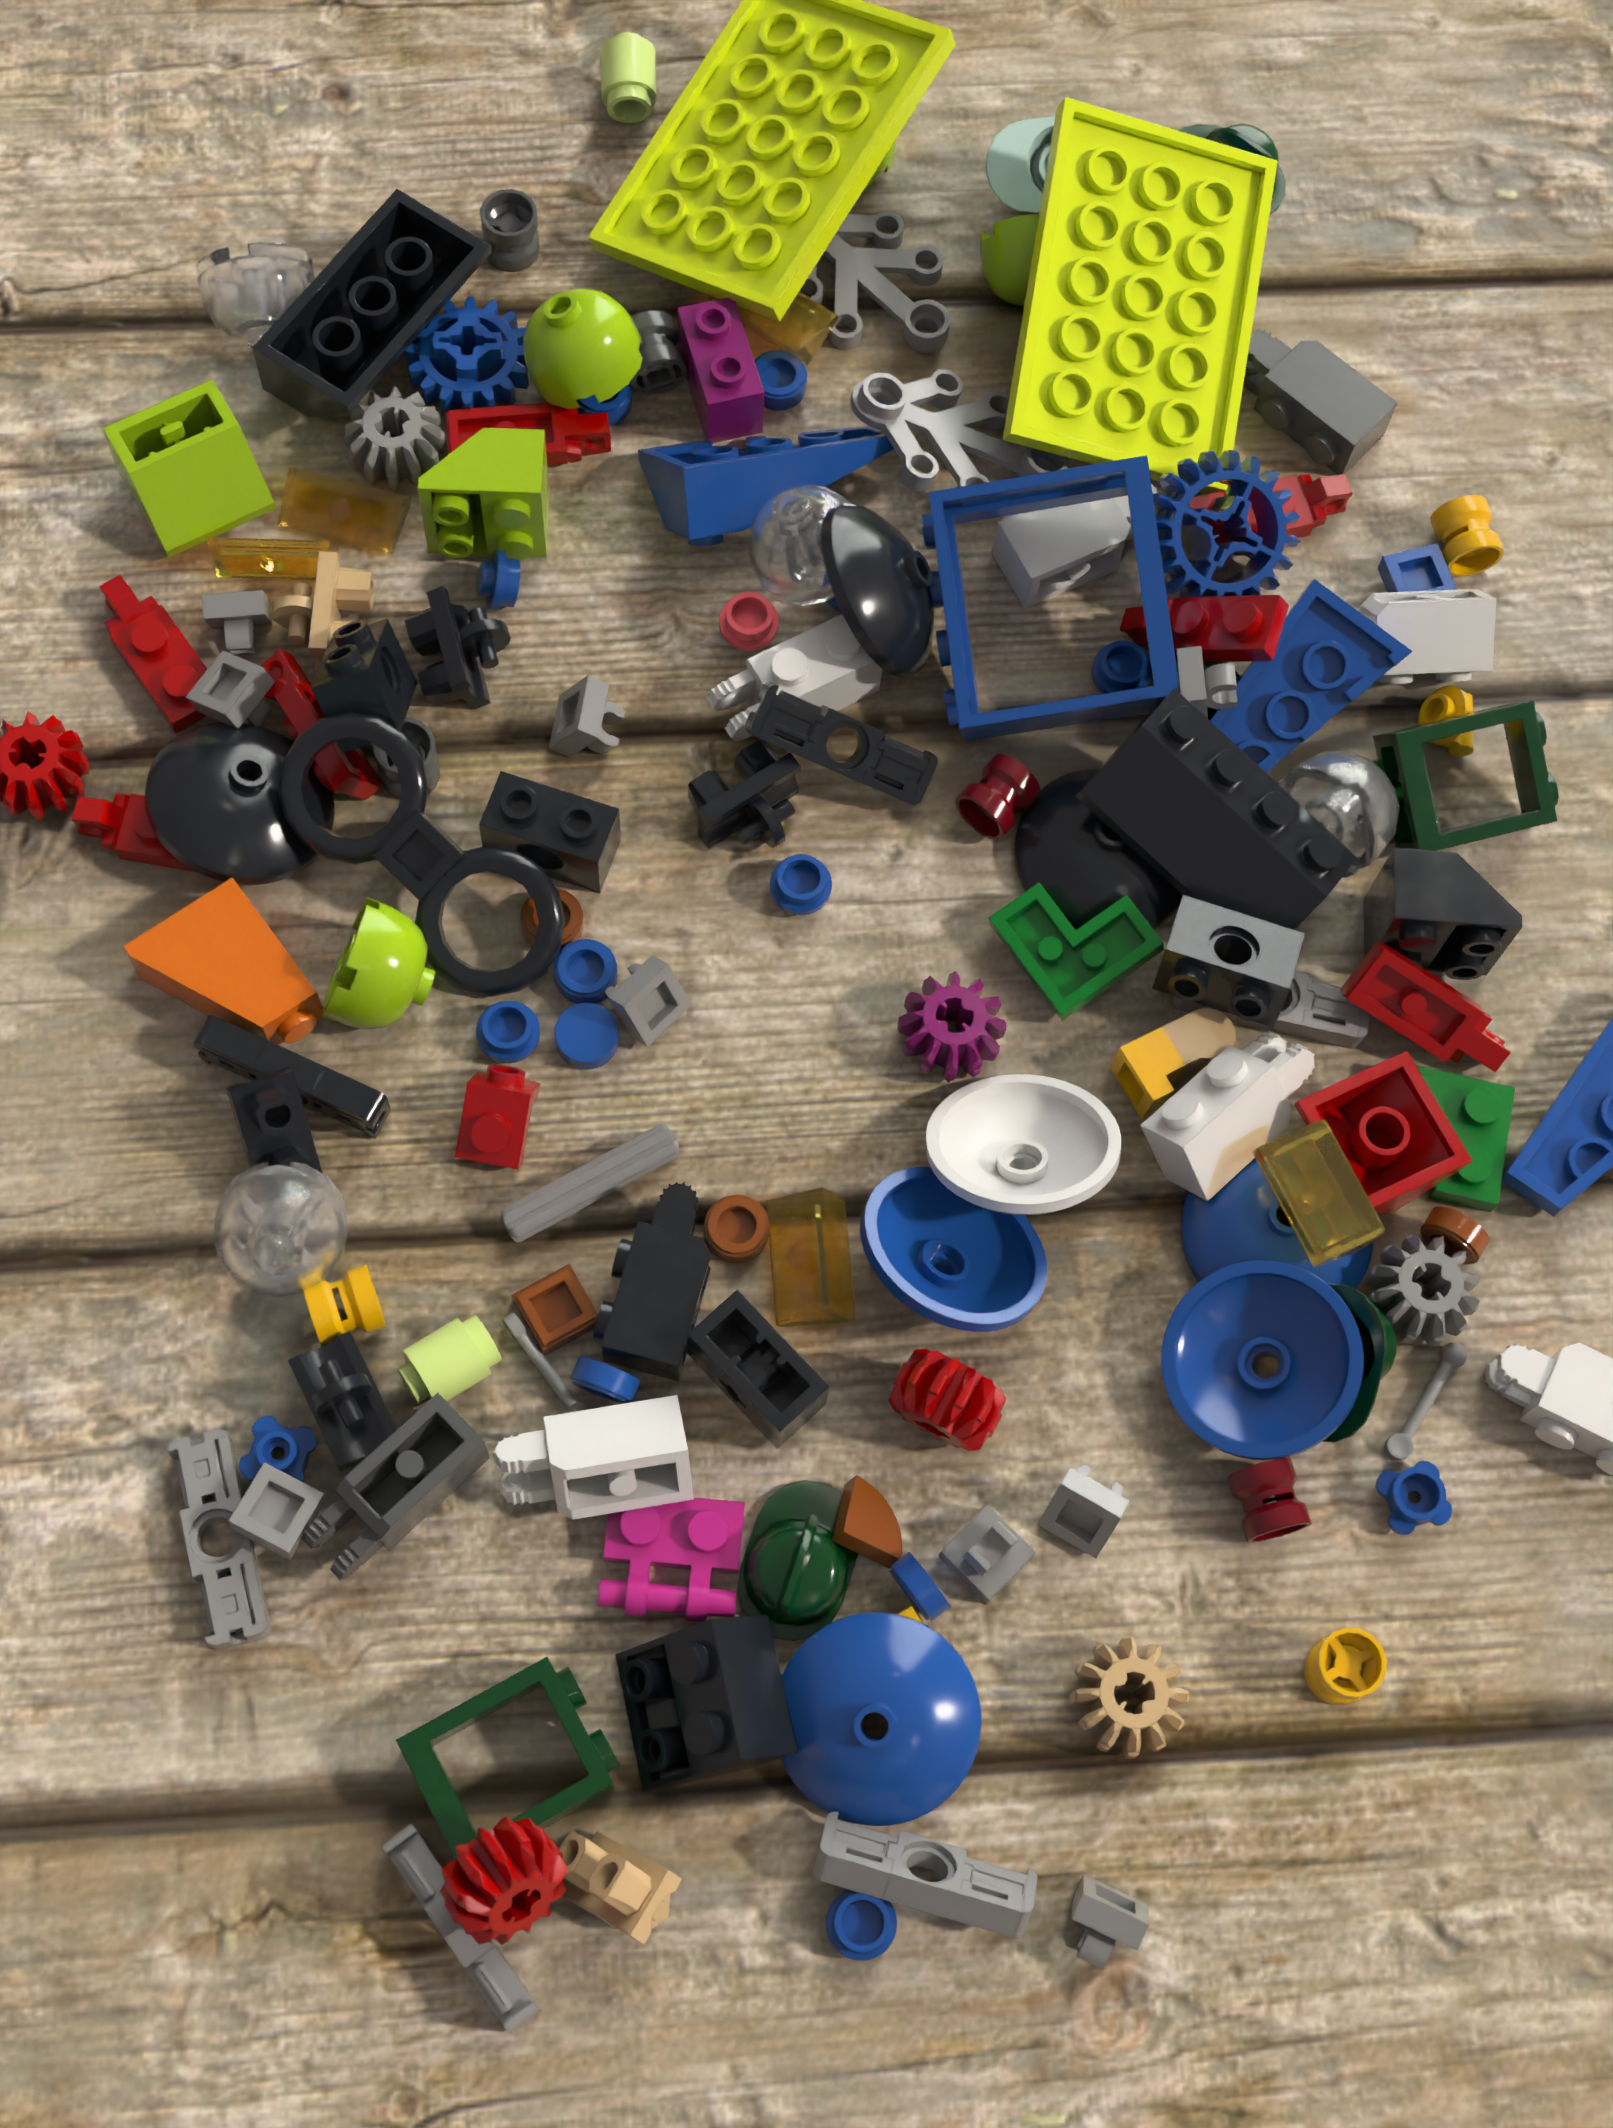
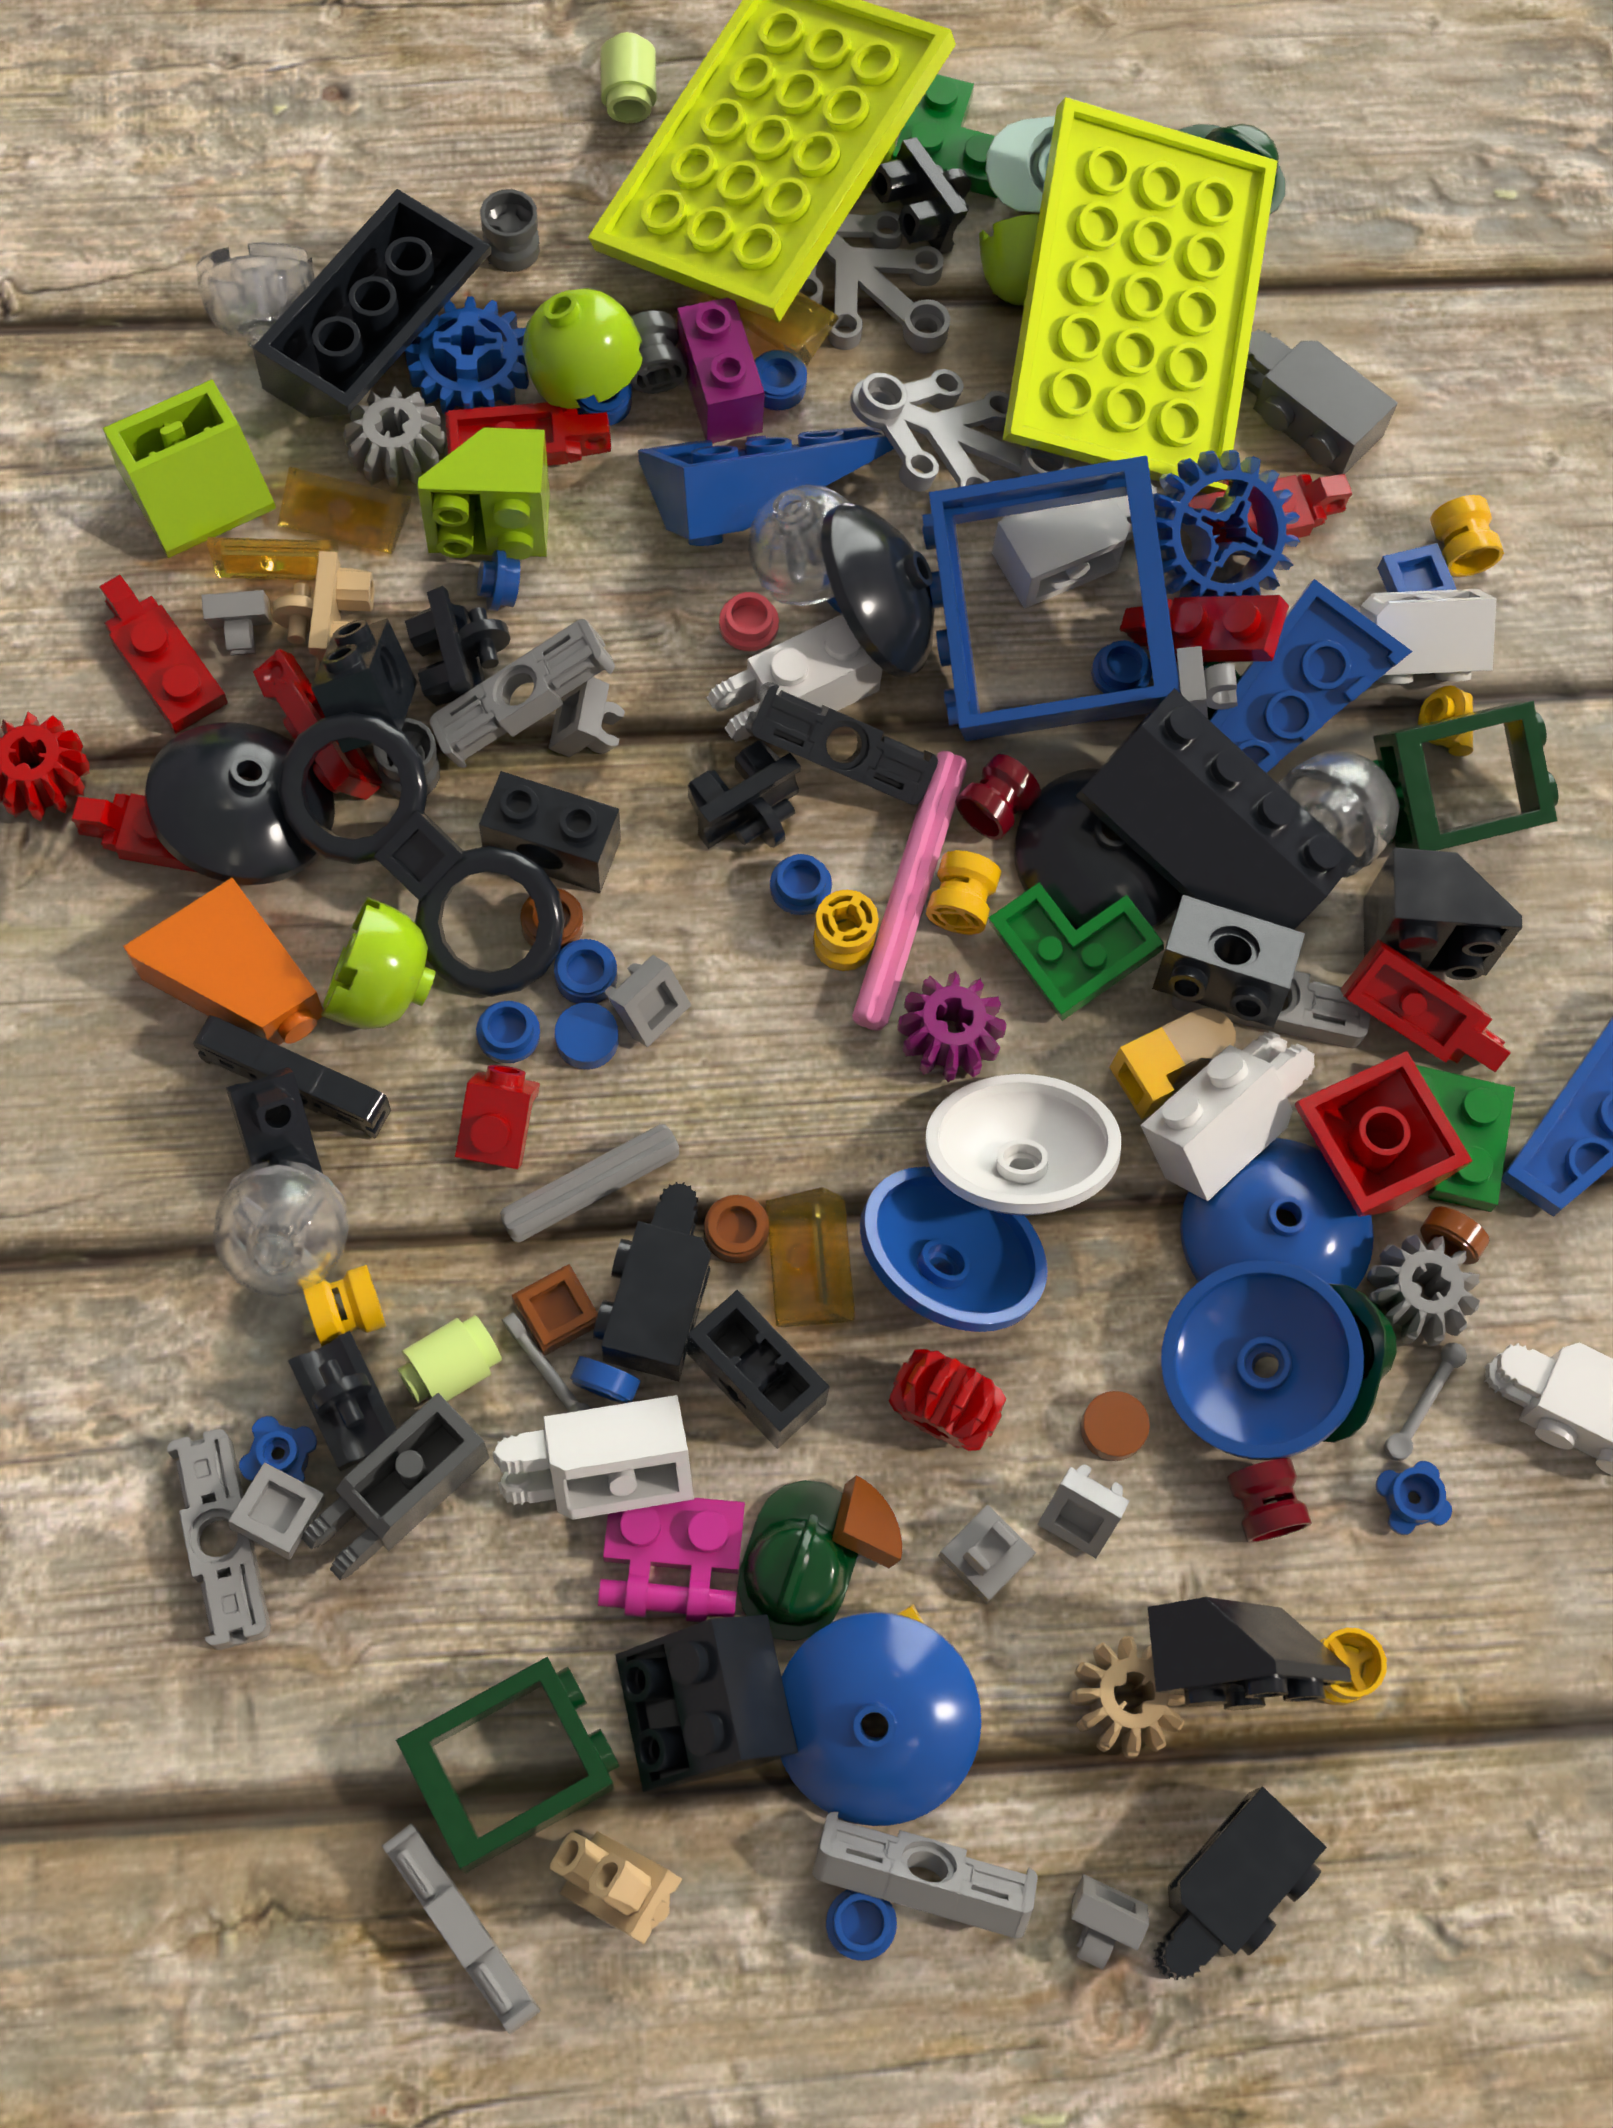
light grey tile [186,650,275,729] -> none
red gear [440,1816,568,1945] -> none
blue tile [889,1552,950,1621] -> none
clear yellow slope [1252,1120,1385,1268] -> none
none -> light grey piece [430,619,615,768]
none -> yellow wheel [813,889,879,971]
none -> bright pink axle [852,751,967,1031]
none -> black hips [871,137,971,254]
none -> green plate [892,74,998,199]
none -> yellow wheel [926,850,1001,935]
none -> dark orange tile [1080,1391,1150,1461]
none -> black slope [1147,1597,1351,1710]
none -> black hinge [1152,1786,1327,1980]

